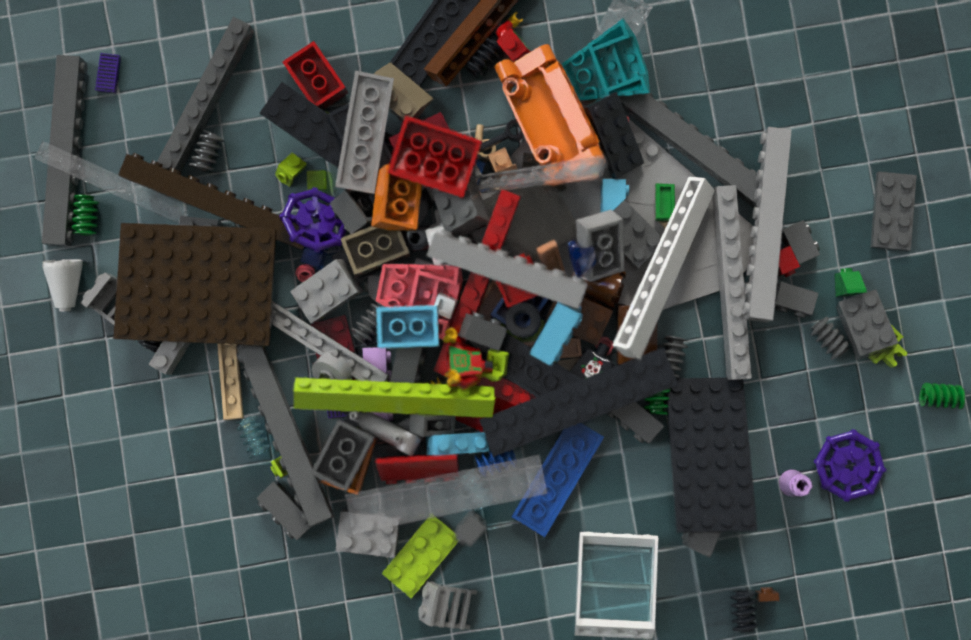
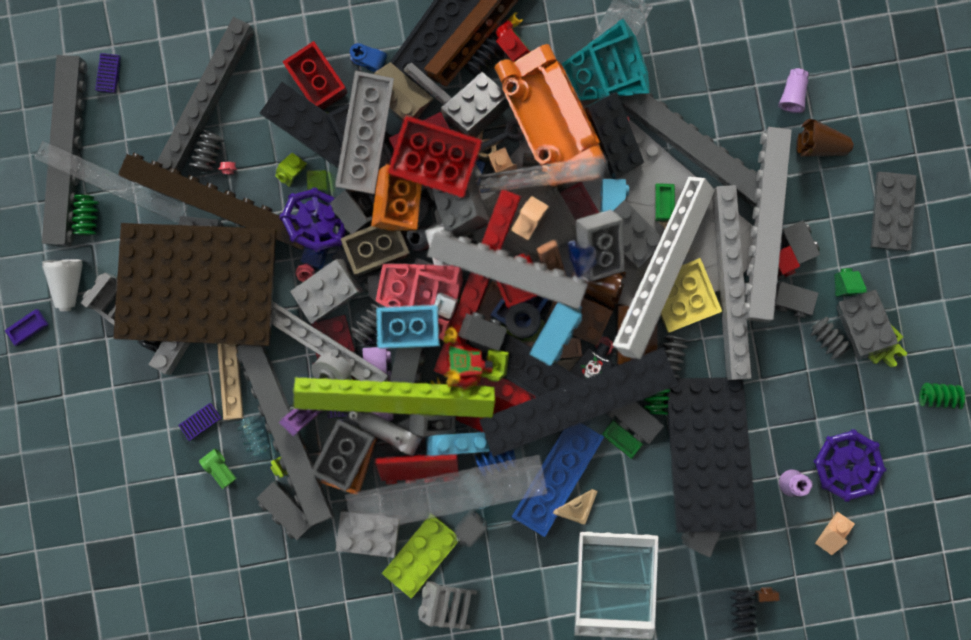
none -> dark purple tile [4,309,49,346]
none -> tile [178,403,222,441]
none -> bright green piece [199,448,237,489]
none -> coral plate [218,162,237,174]
none -> medium lavender plate [279,409,324,436]
none -> blue piece [350,43,388,73]
none -> light grey tile [404,63,452,105]
none -> brick [441,72,510,138]
none -> light nougat slope [511,196,549,240]
none -> dark red plate [548,181,599,234]
none -> tan tile [553,489,598,525]
none -> green tile [601,420,643,459]
none -> light yellow plate [660,258,722,333]
none -> lavender plant [778,68,809,113]
none -> reddish brown cone [796,119,854,157]
none -> light nougat slope [815,512,855,555]

